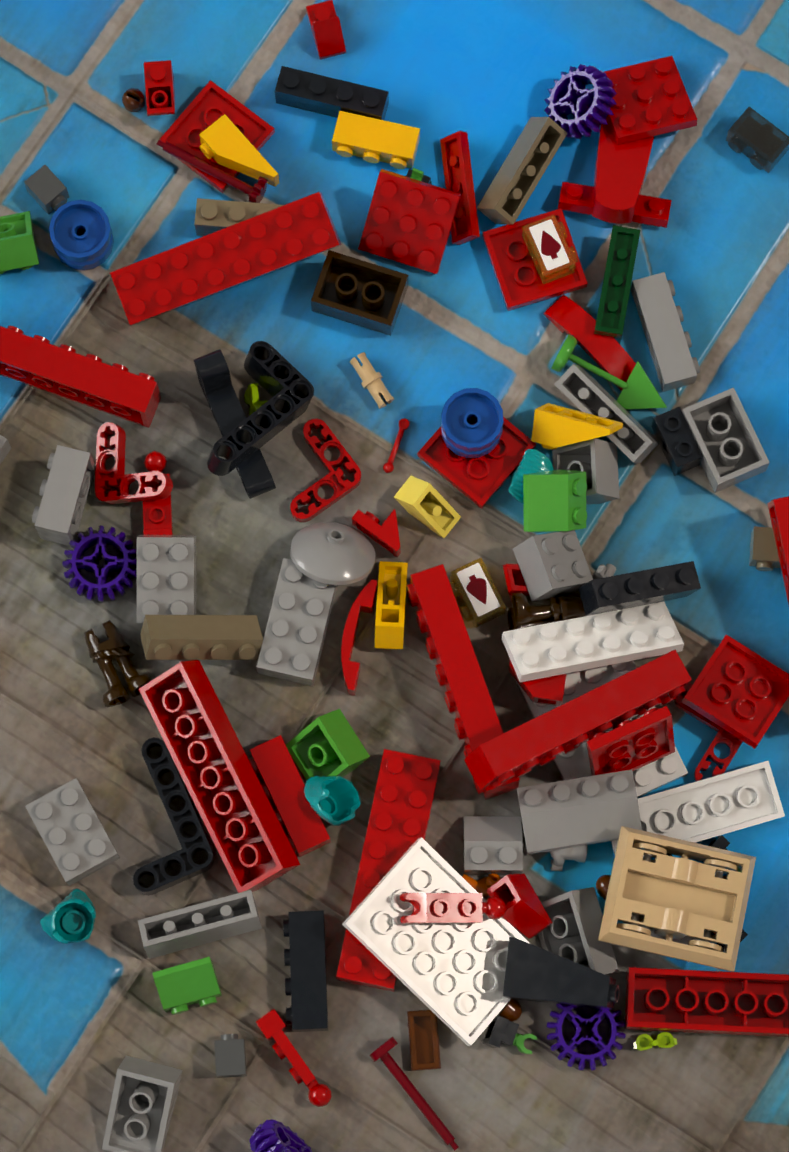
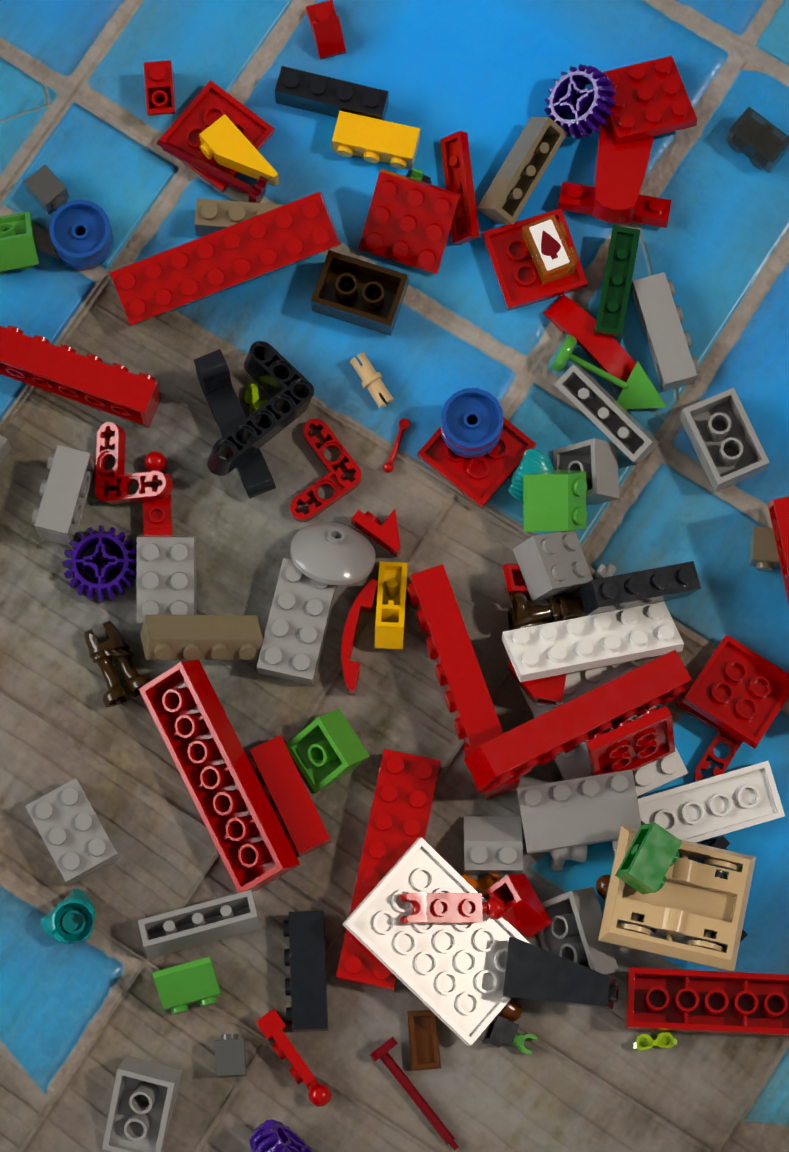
reddish brown hinge [122,88,145,112] -> none
black beam [133,737,214,896] -> none
teal hair [304,776,361,826] -> none
light yellow slope [394,476,461,538] -> none
brick [449,558,506,628] -> none
yellow slope [531,403,623,449] -> none
dark purple gear [546,1003,626,1071] -> none
black brick [651,406,703,476] -> none
none -> green brick [615,823,682,894]

